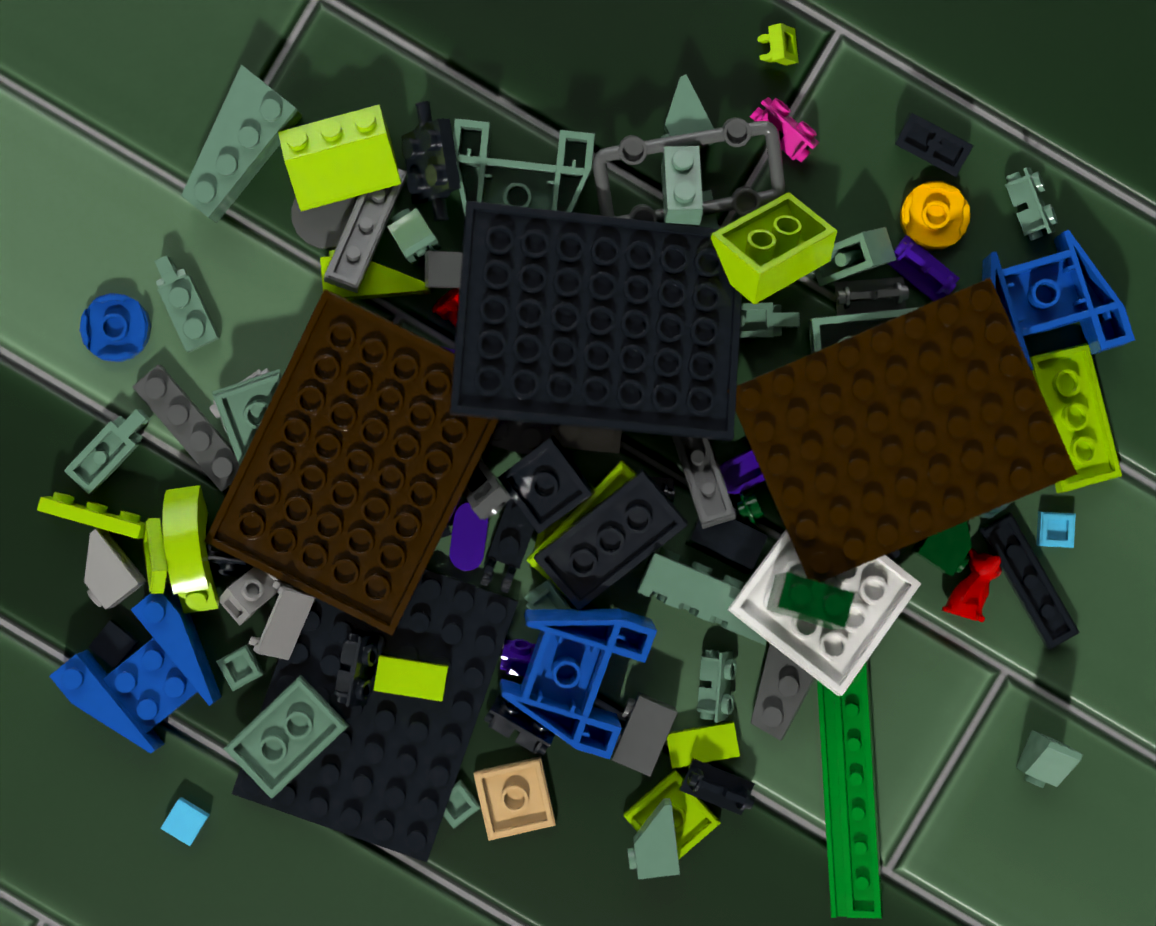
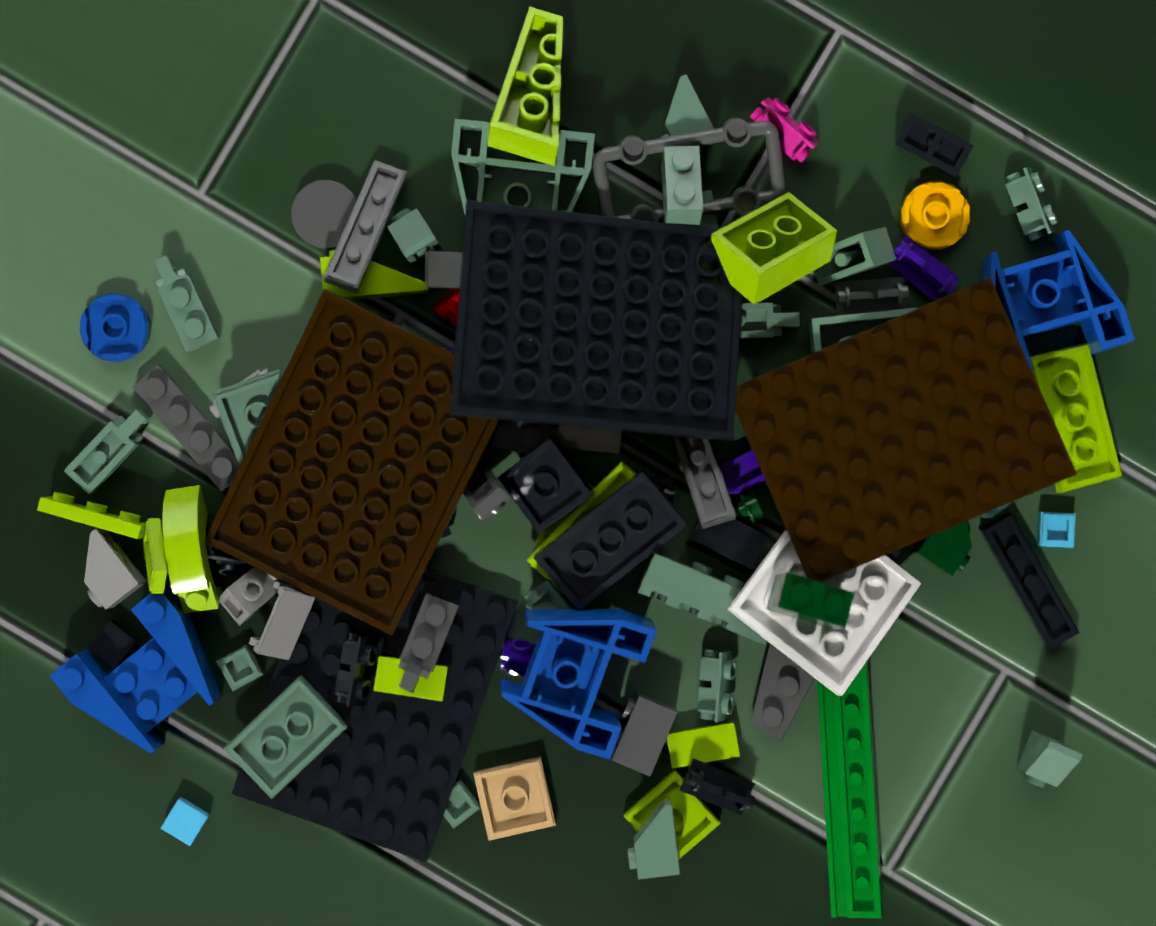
sand green wedge [181,64,303,223] -> none
lime slope [278,104,402,211] -> none
black plate [401,101,461,222] -> none
dark purple tile [449,502,489,571] -> none
black hinge [480,498,535,594] -> none
black hinge [484,694,555,755] -> none
lime tile [757,23,799,66] -> none
red animal [942,548,1002,623] -> none
none -> dark grey hinge [398,593,459,693]
none -> lime wedge [487,7,563,166]

